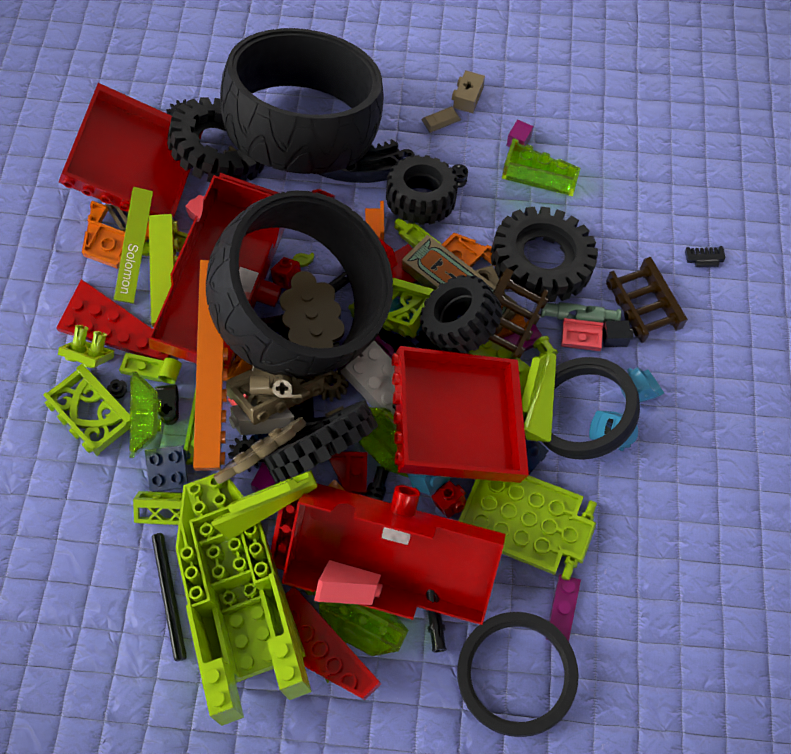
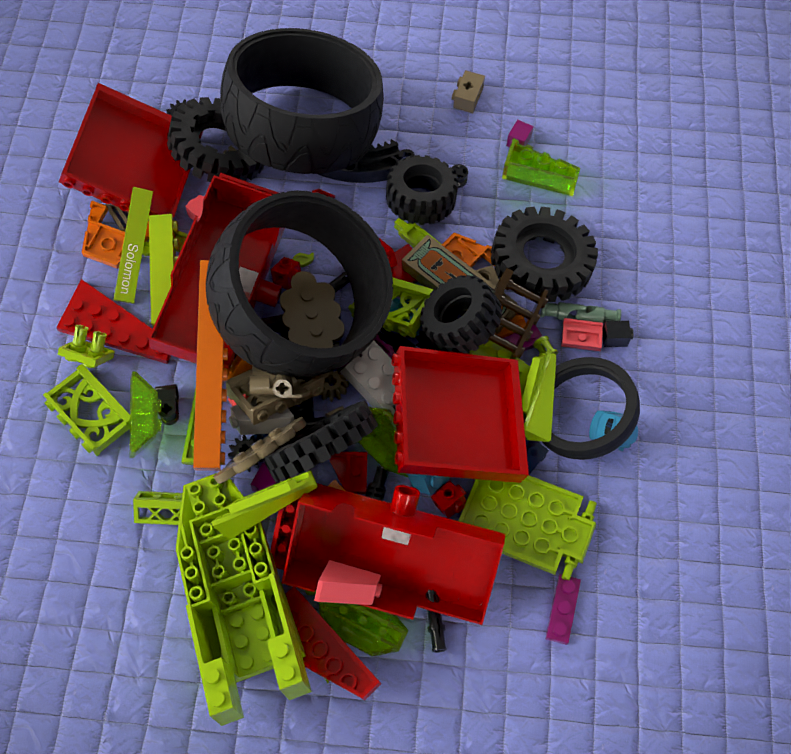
black plate [107,379,127,399] -> none
lime plate [119,353,182,384] -> none
dark blue hinge [145,445,191,492] -> none
black axle [152,533,187,661] -> none
orange panel [365,201,384,241] -> none
dark tan tile [421,106,461,133] -> none
black tyre [457,612,579,737] -> none
dark brown fence [606,257,688,343] -> none
dark azure helmet [620,367,664,403] -> none
black piece [685,246,726,267] -> none

